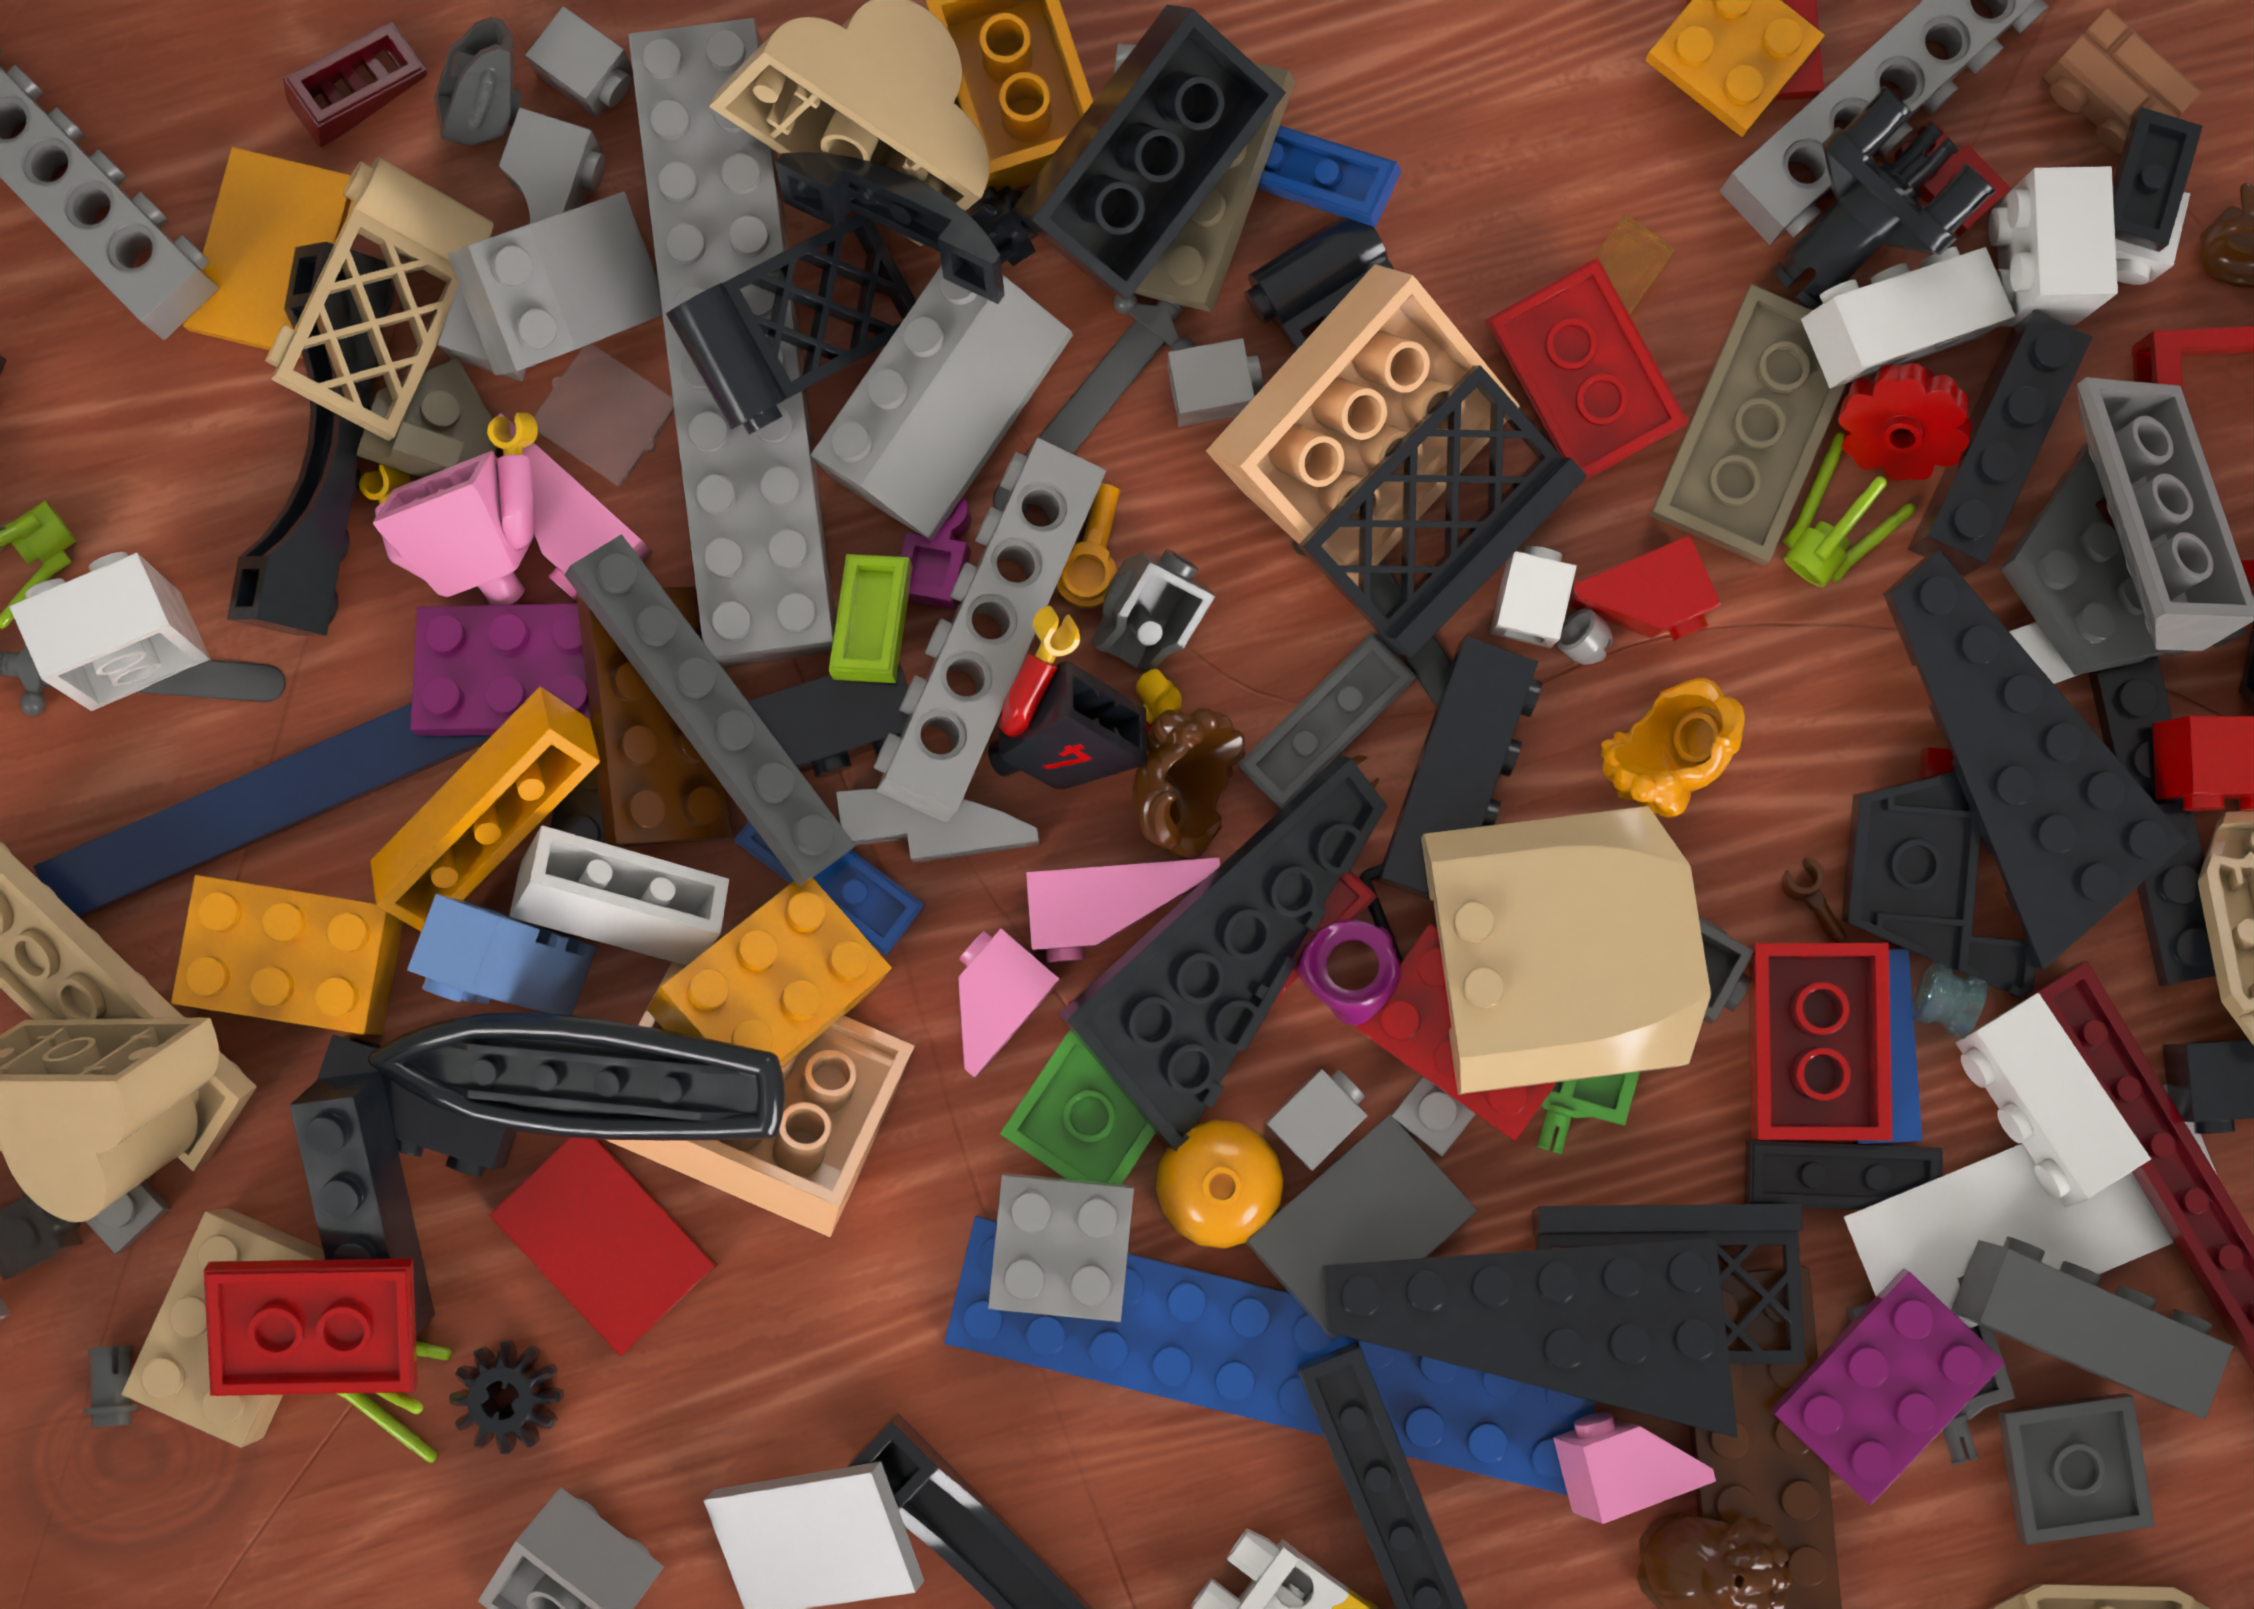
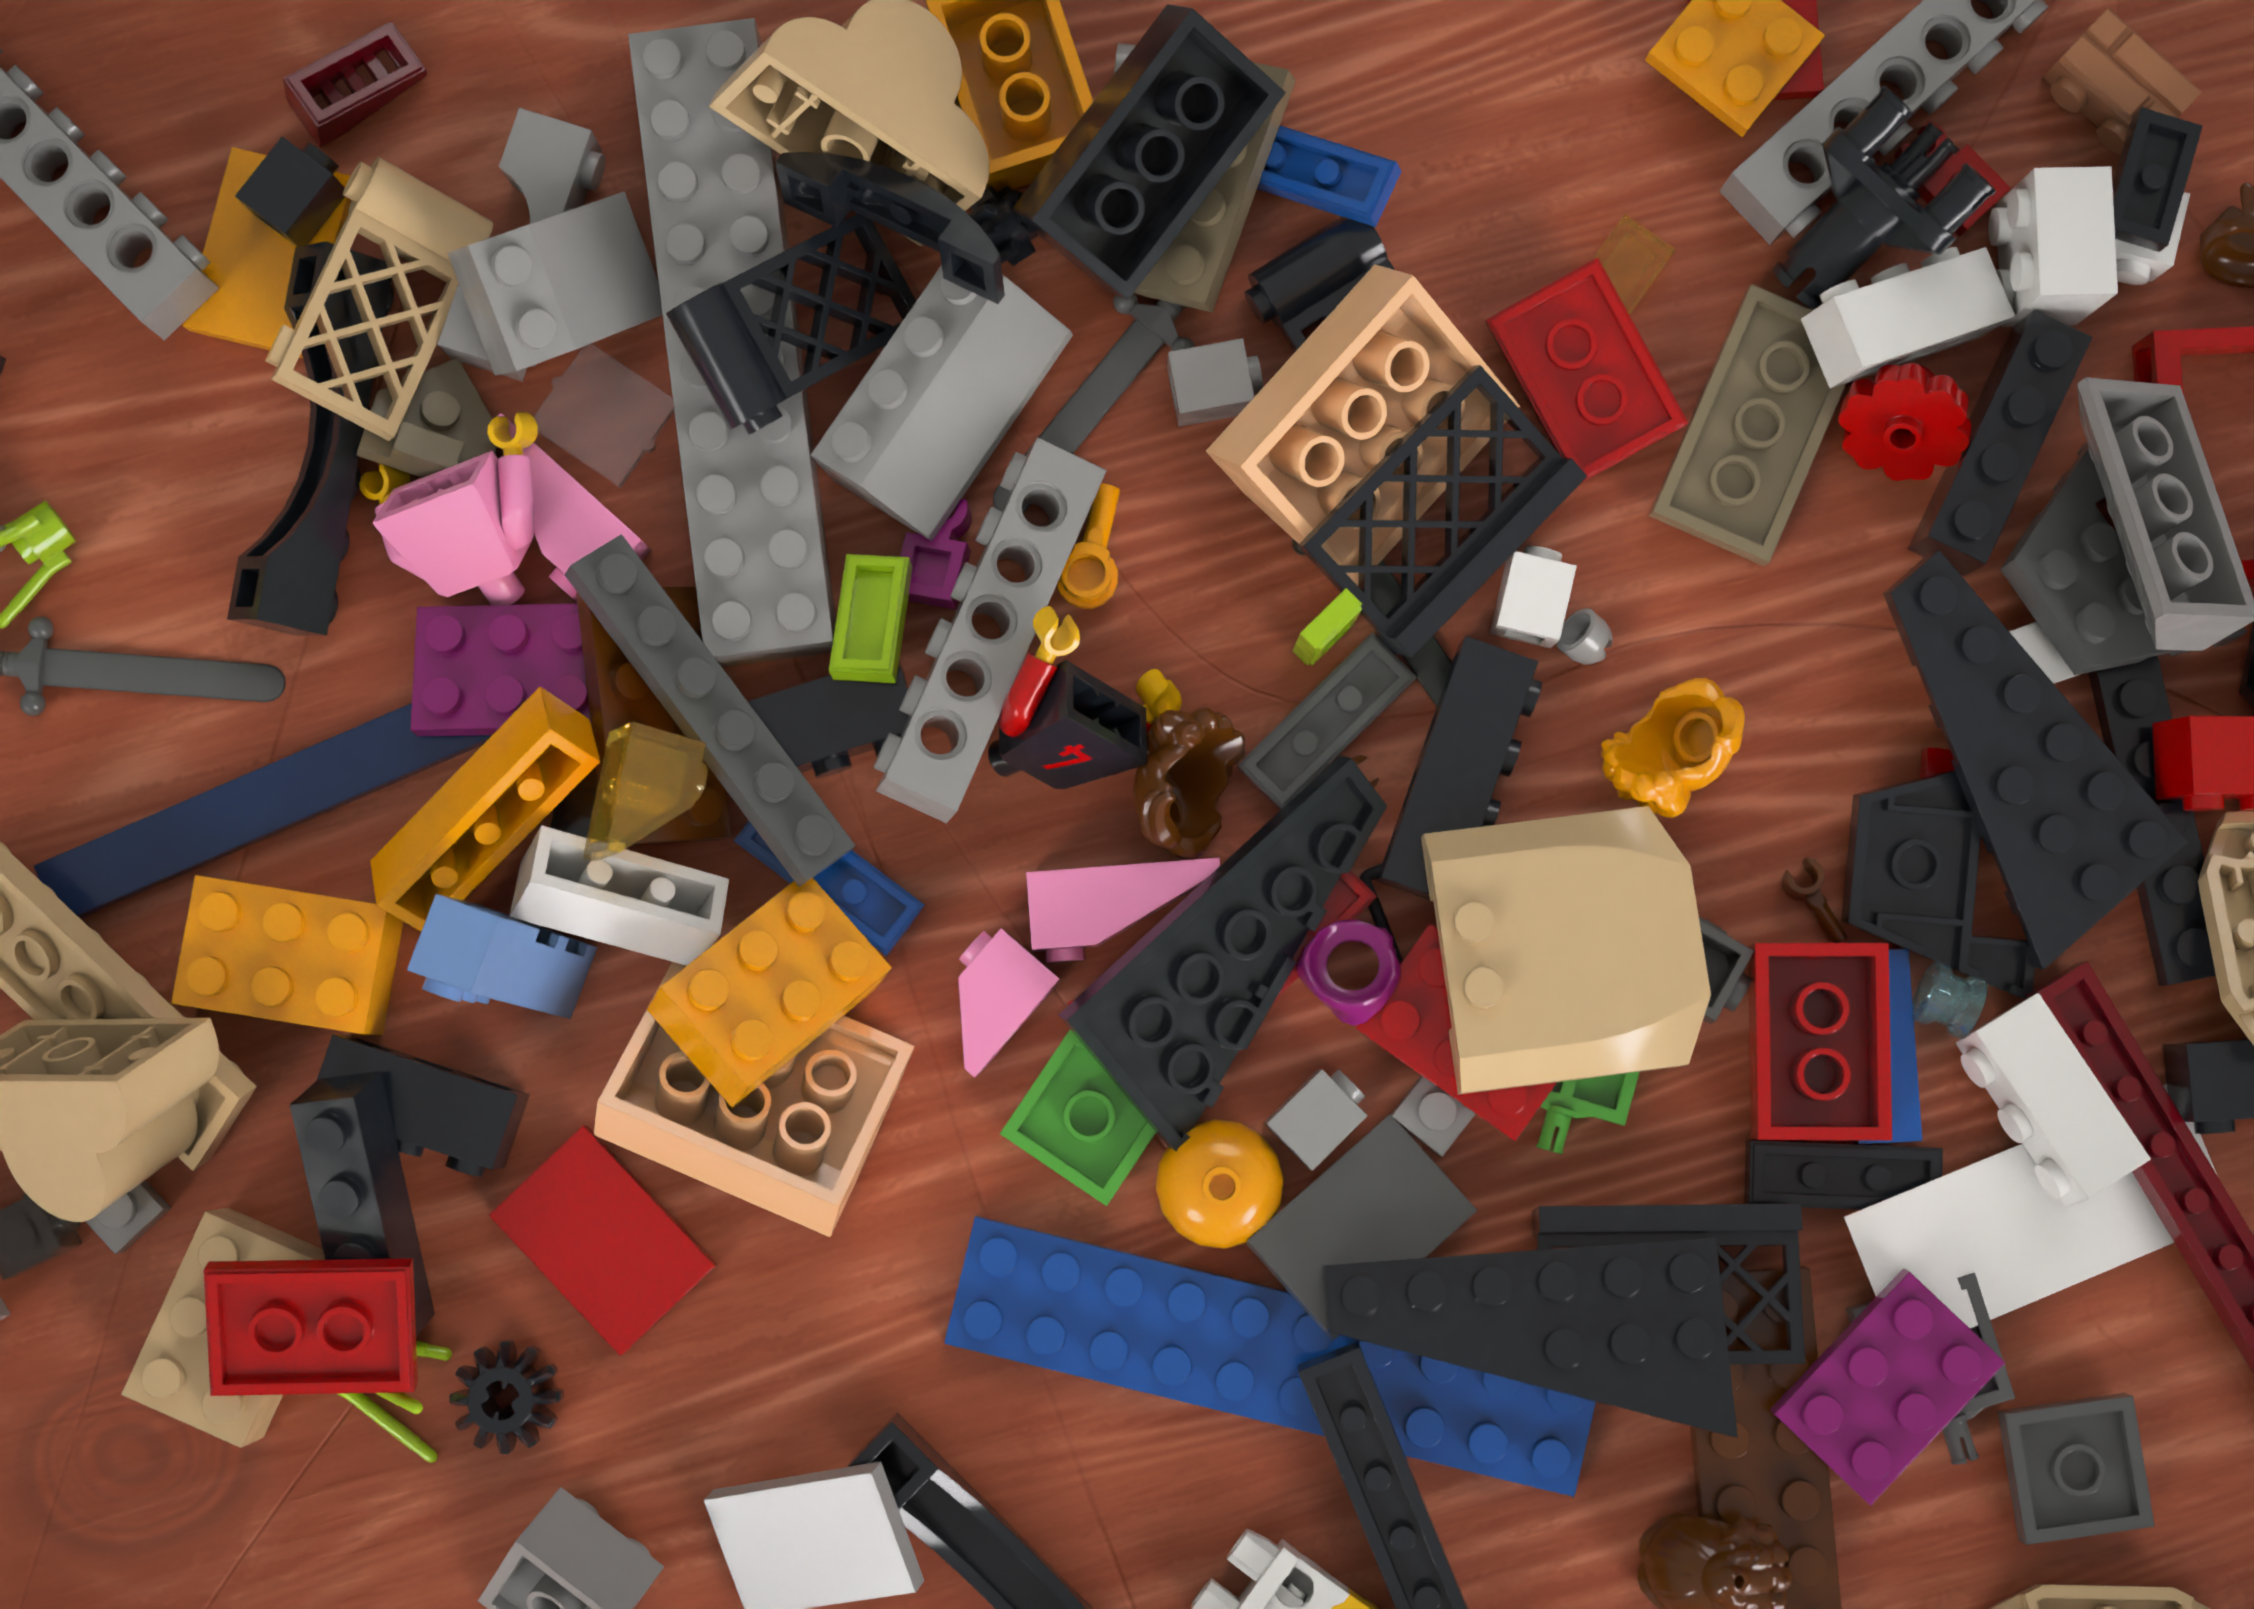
white brick [9,552,211,711] -> none
dark grey pin [84,1345,138,1427] -> none
black piece [368,1012,785,1141] -> none
dark grey hand [434,17,521,145] -> none
light grey brick [525,6,633,119] -> none
light grey slope [836,788,1040,863] -> none
light grey brick [988,1173,1134,1322] -> none
dark grey hand [1091,549,1215,673] -> none
bright pink slope [1553,1412,1716,1524] -> none
red slope [1568,535,1721,641] -> none
lime plant [1782,432,1916,588] -> none
dark grey brick [1951,1236,2233,1419] -> none
none -> black brick [235,136,345,247]
none -> clear yellow slope [583,722,708,861]
none -> lime tile [1292,588,1362,667]

